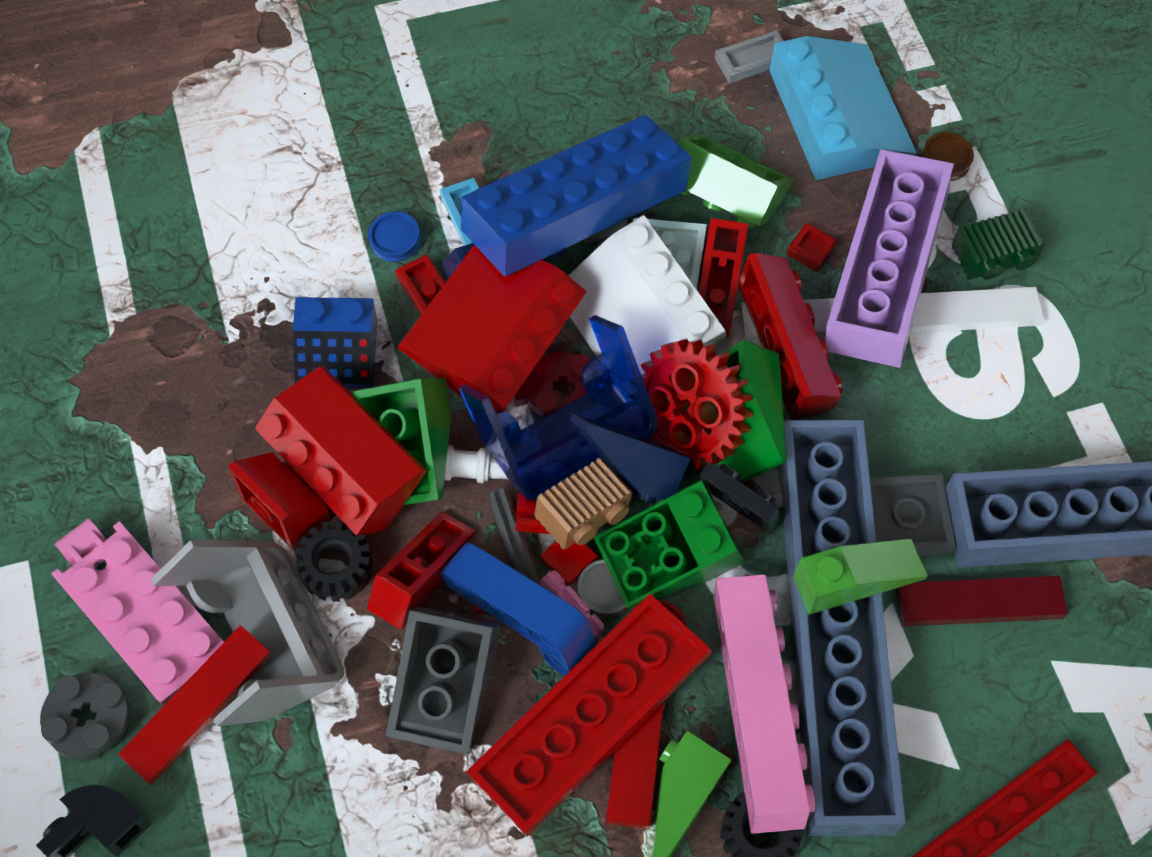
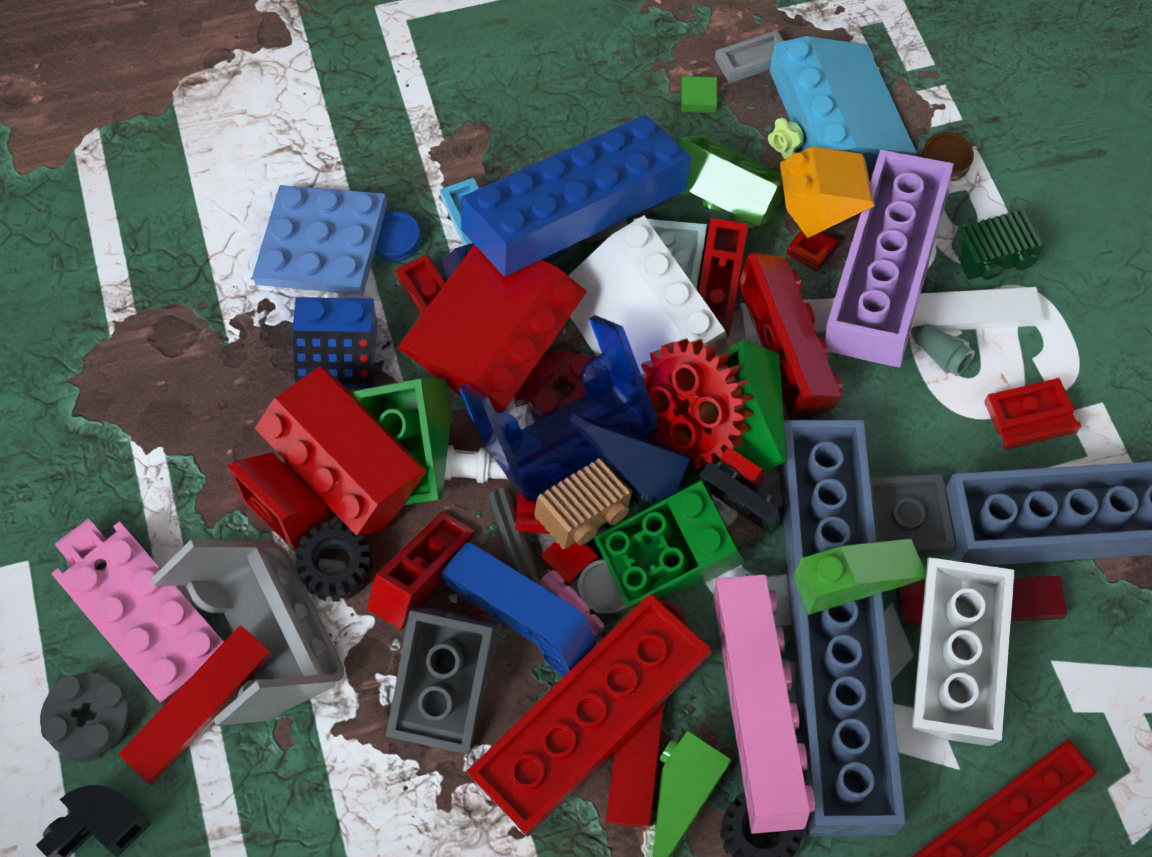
none -> medium blue plate [252,185,388,295]
none -> bright green tile [681,76,717,113]
none -> red tile [720,447,765,489]
none -> yellowish green plate [768,118,804,160]
none -> light orange slope [780,146,875,238]
none -> white slope [912,557,1014,746]
none -> sand green cone [915,324,975,376]
none -> red plate [984,378,1081,451]

